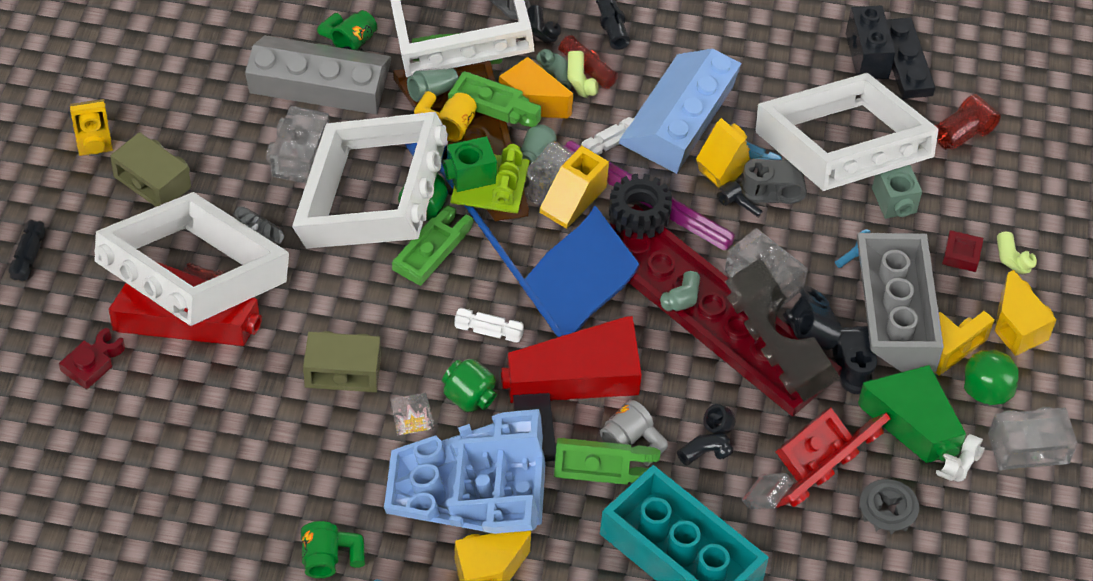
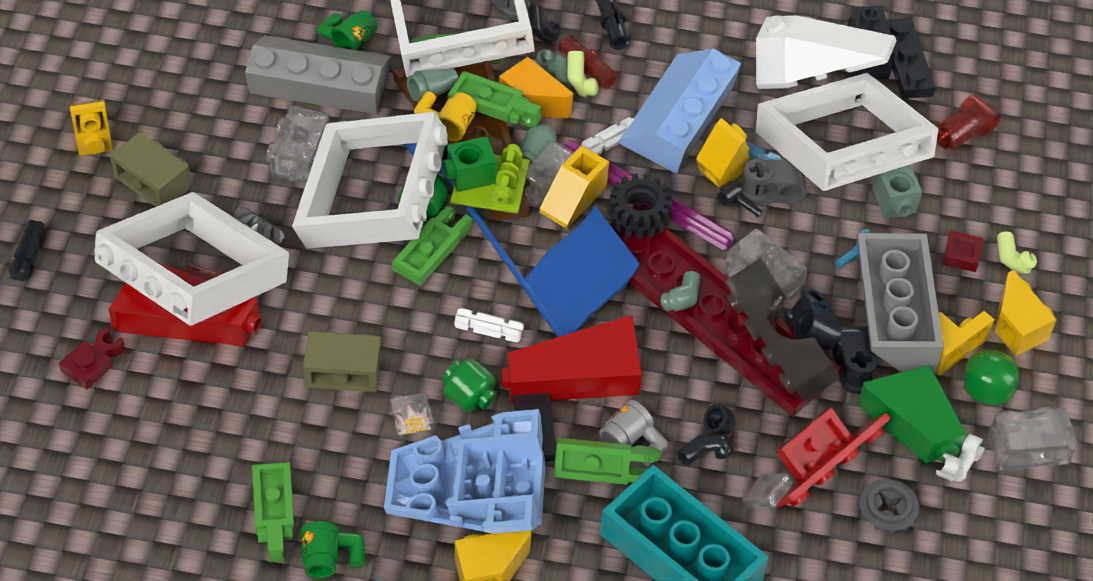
none -> bright green hinge [252,462,294,563]
none -> white wedge [756,15,896,89]

